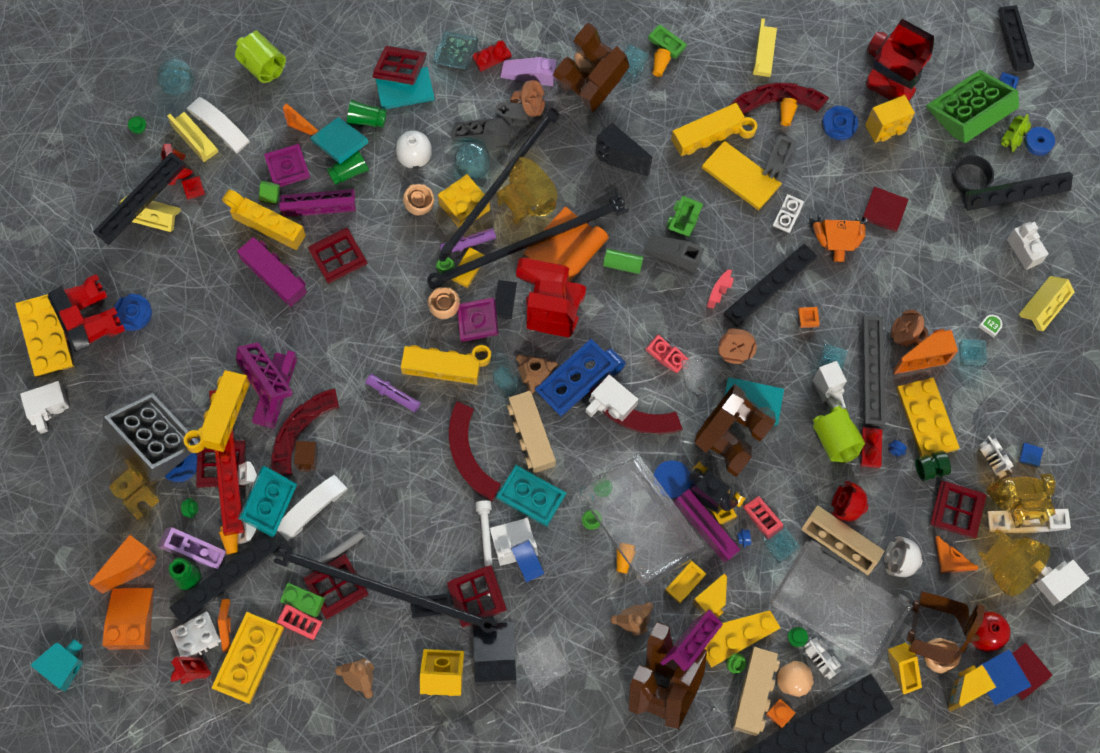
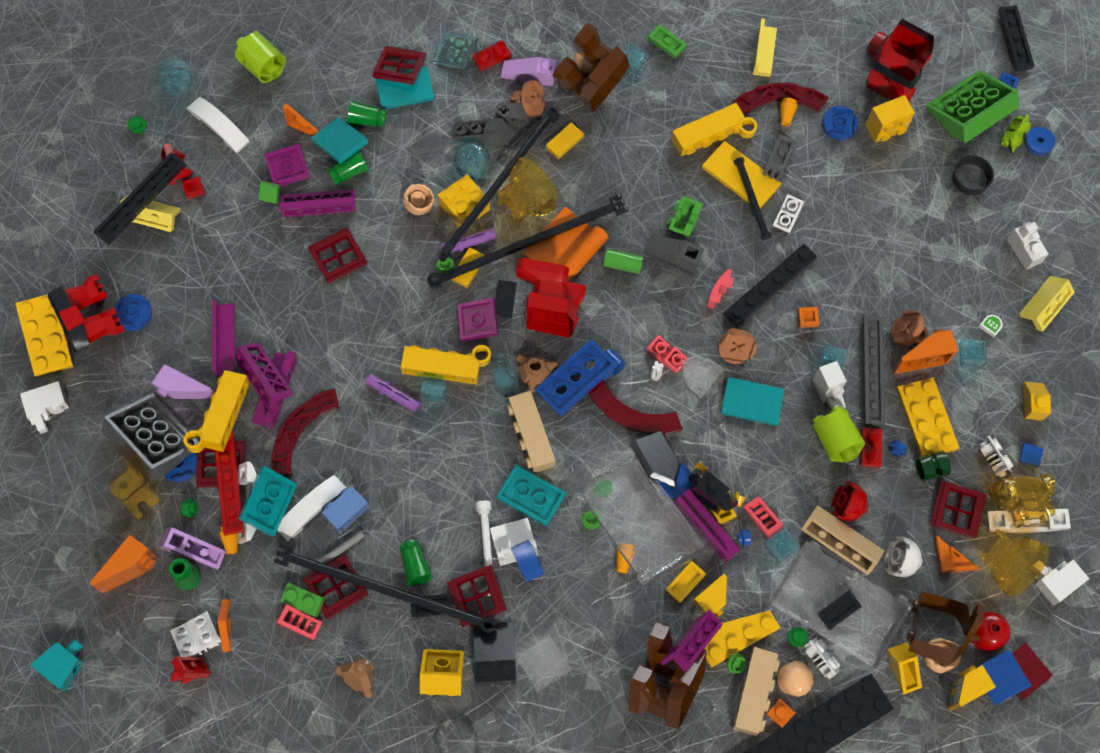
orange slope [102,588,154,650] -> none
light yellow panel [167,112,218,162] -> none
black plate [169,534,280,624] -> none
yellow plate [212,612,285,704] -> none
yellow hinge [222,189,306,250] -> none
magenta brick [237,237,307,307] -> none
reddish brown brick [294,441,318,472] -> none
white cylinder [395,130,432,168] -> none
light nougat hair [427,287,460,319] -> none
dark red tile [449,401,501,502] -> none
white hinge [585,375,638,421] -> none
black slope [595,123,653,176] -> none
medium nougat rock [610,602,653,636] -> none
light orange cone [652,49,671,77] -> none
reddish brown piece [695,384,776,477] -> none
orange torso [809,215,867,262] -> none
dark red tile [862,186,909,232] -> none
black plate [964,172,1073,211] -> none
none -> lavender slope [152,364,214,399]
none -> magenta panel [212,299,236,378]
none -> medium blue brick [322,486,369,534]
none -> green plant [399,540,434,587]
none -> clear light blue piece [420,380,447,403]
none -> yellow tile [546,122,584,160]
none -> black tile [630,431,681,488]
none -> white piece [650,361,664,381]
none -> black bar [733,157,772,240]
none -> black tile [817,590,862,630]
none -> yellow slope [1023,382,1051,420]

